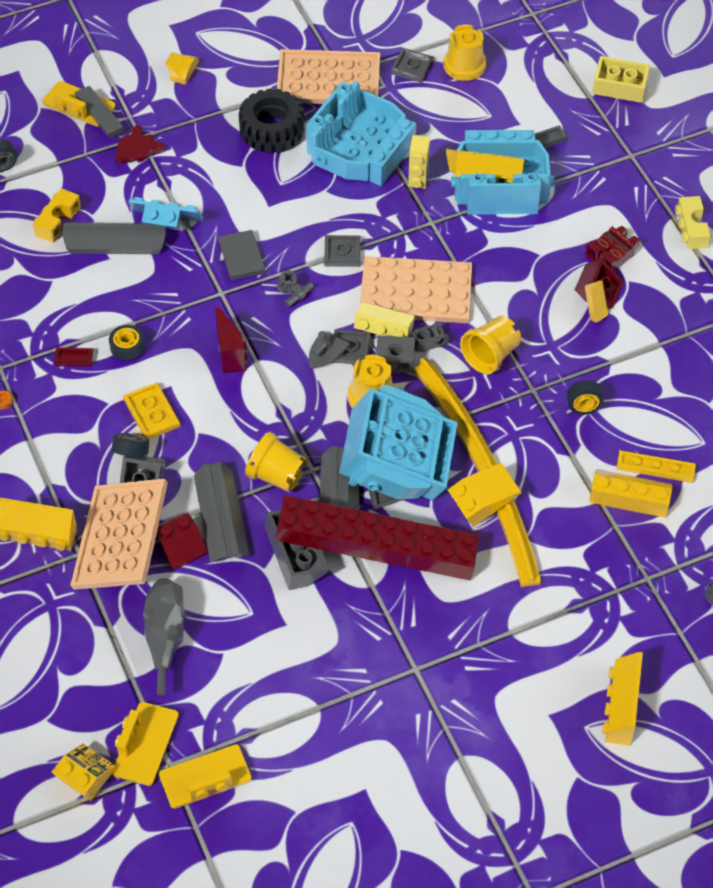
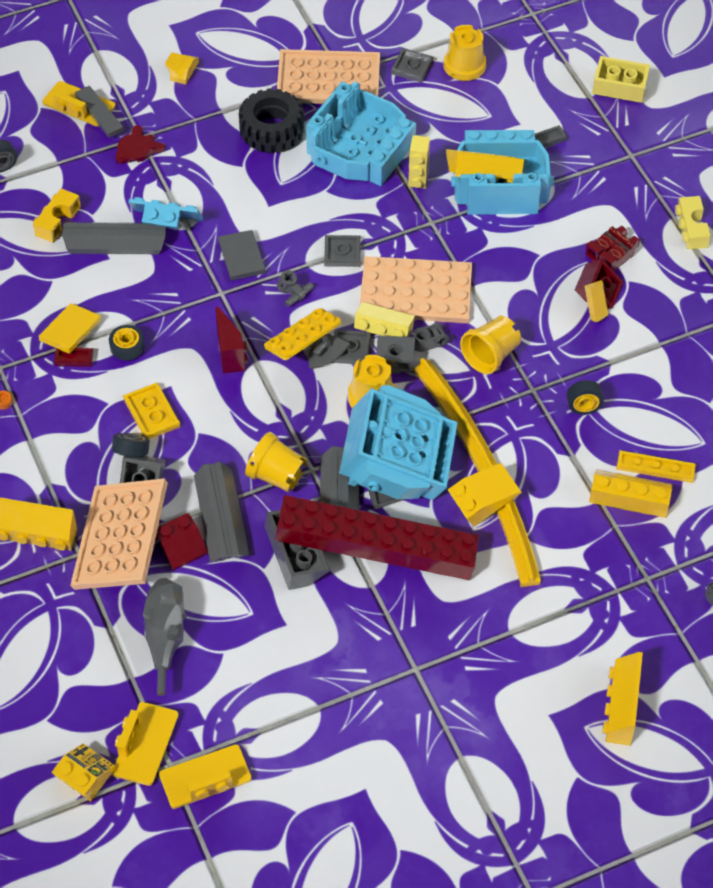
none -> yellow tile [39,303,101,354]
none -> yellow bracket [264,308,342,360]

